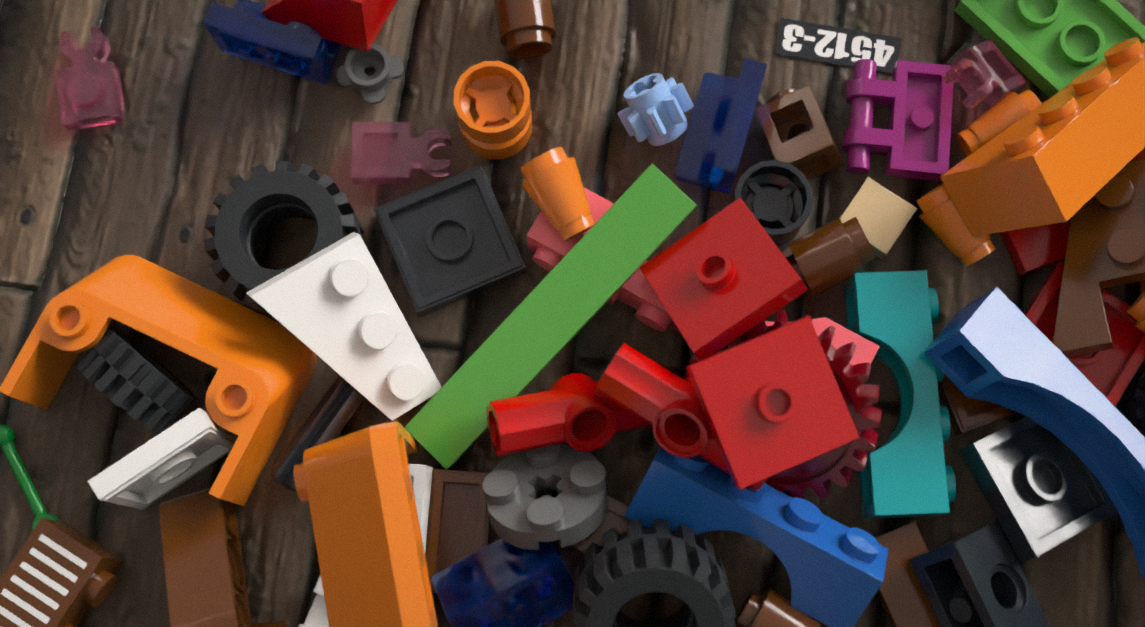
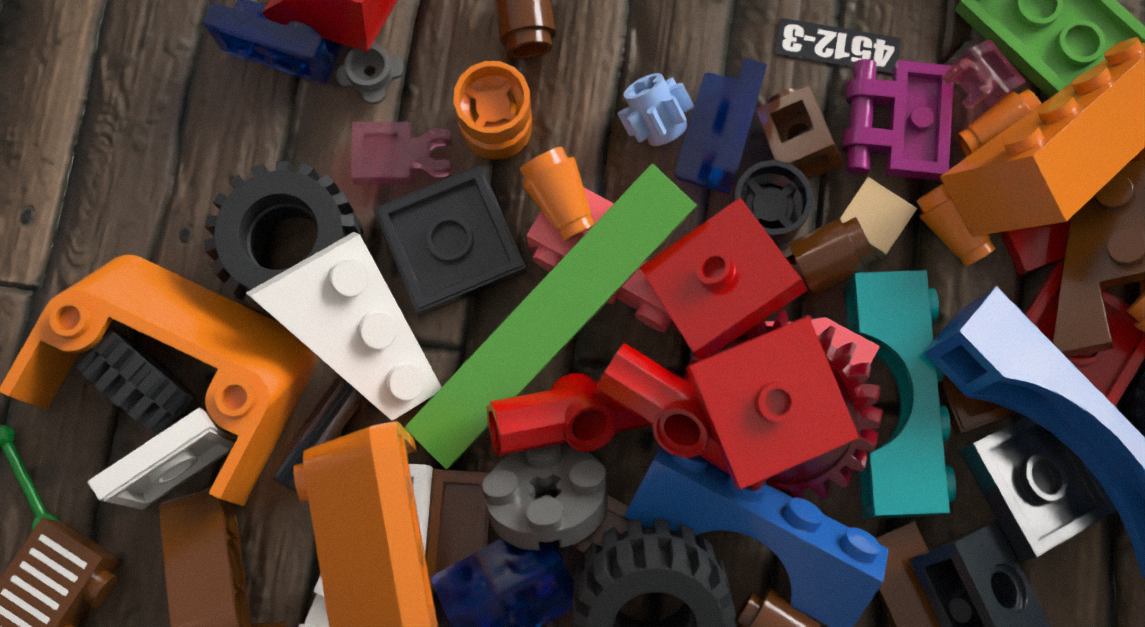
clear pink plate [55,26,125,131] -> none

